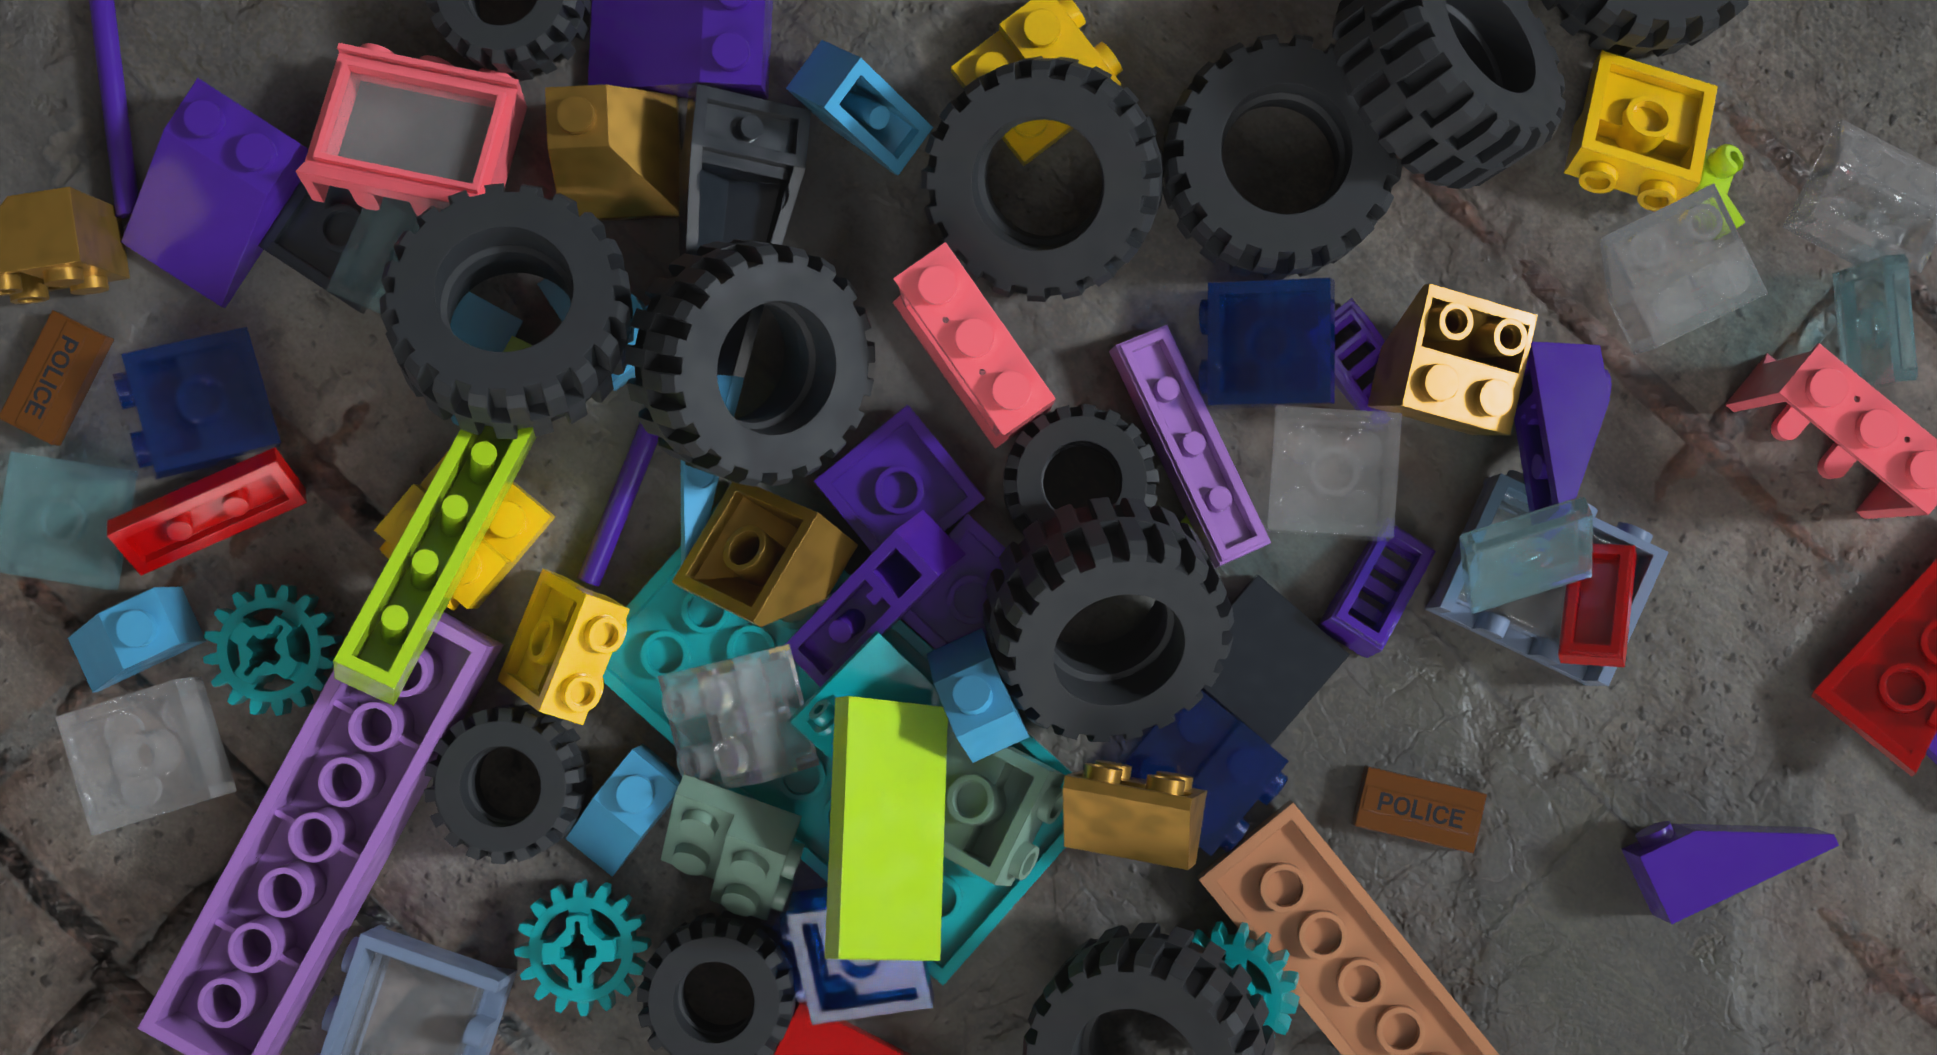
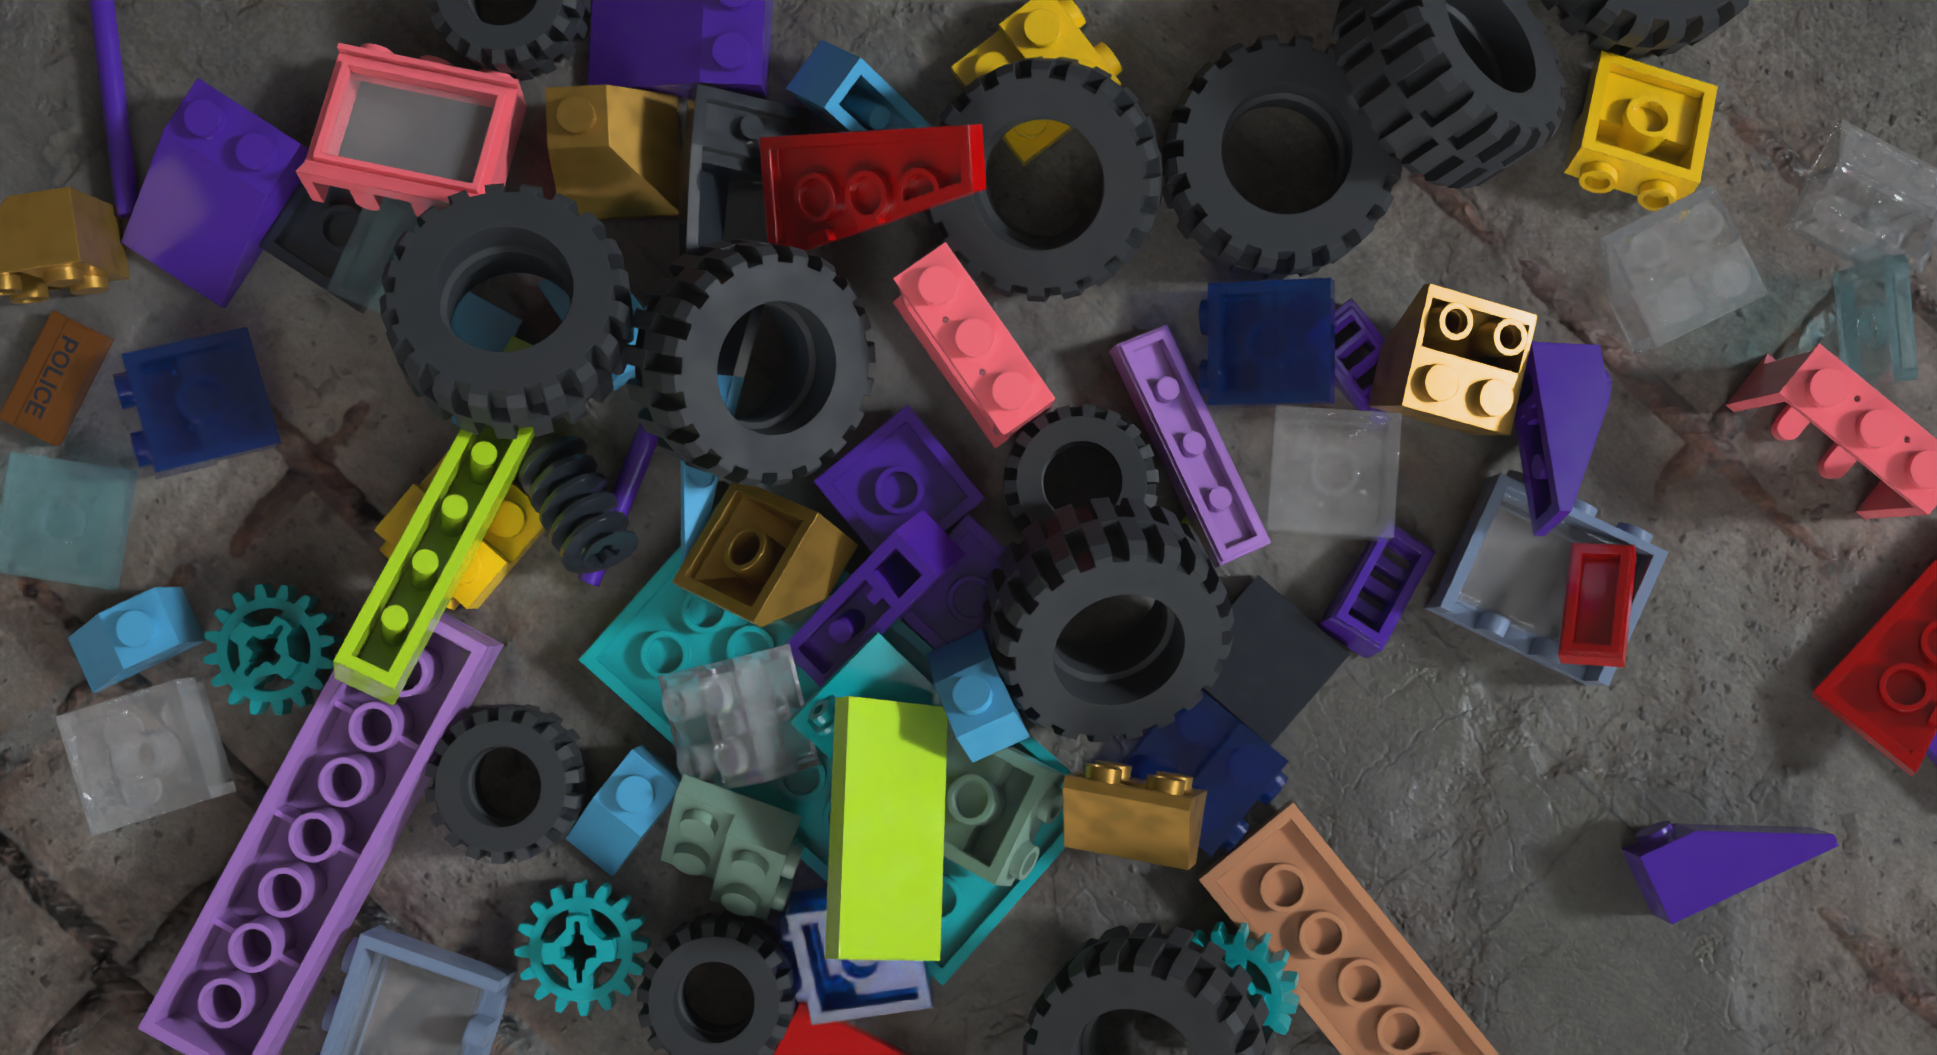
red plate [107,447,307,576] -> none
yellow plate [497,568,630,725] -> none
reddish brown tile [1351,765,1487,854] -> none
clear light blue tile [1459,497,1593,614] -> none
lime arm [1691,144,1745,239] -> none
none -> black piece [519,436,639,574]
none -> red wing [759,124,986,251]

